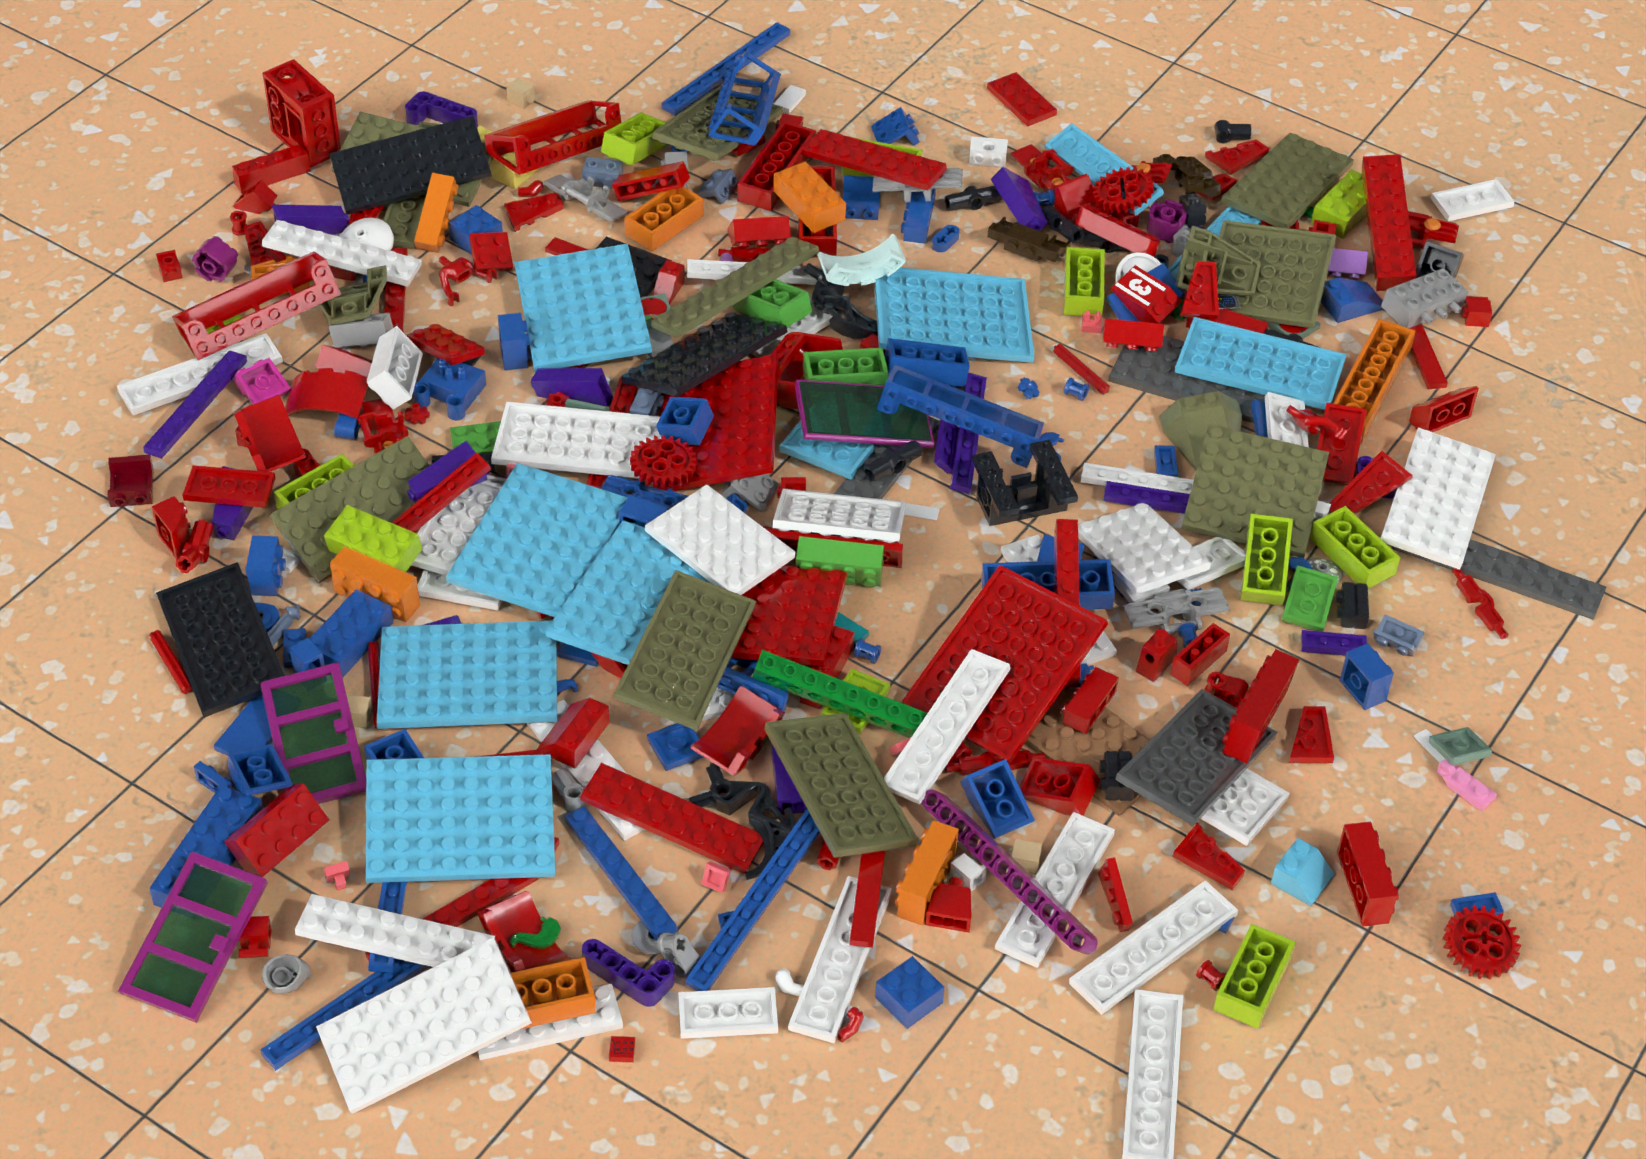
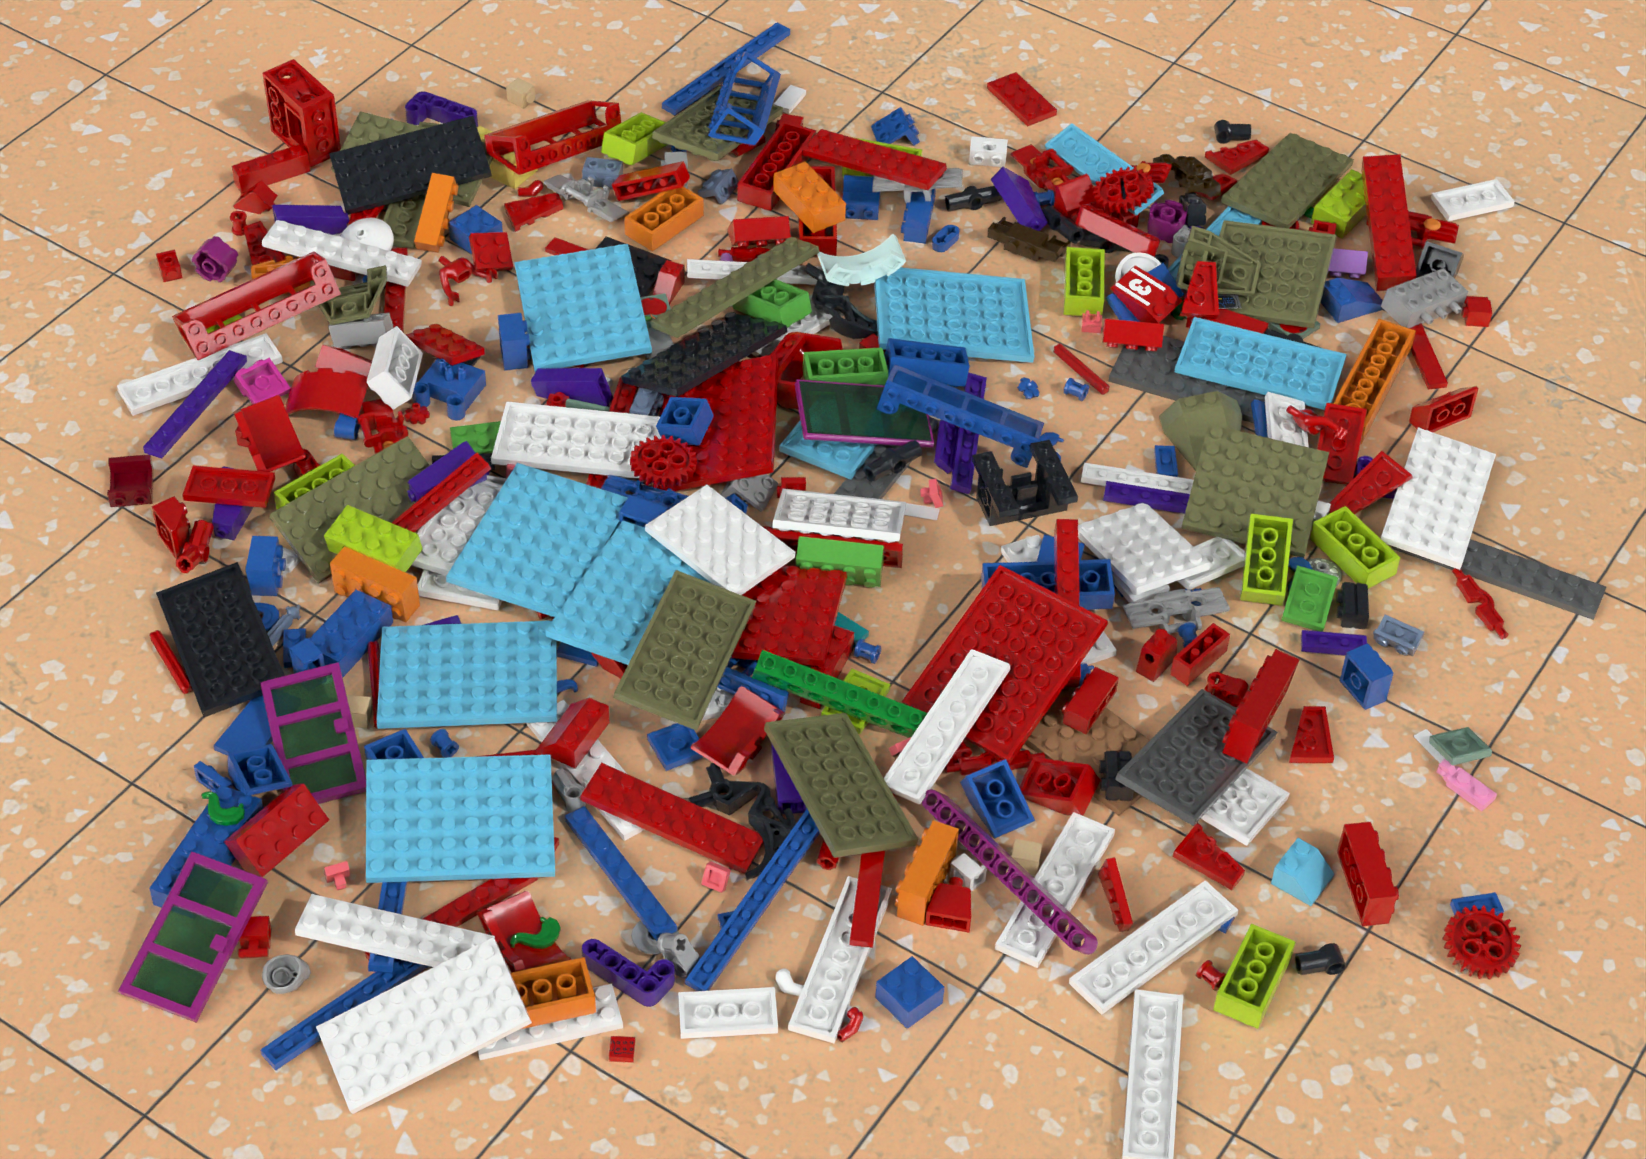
none -> green piece [201,791,245,826]
none -> blue bush [430,729,459,758]
none -> coral tile [920,478,943,508]
none -> black piece [1295,943,1346,975]

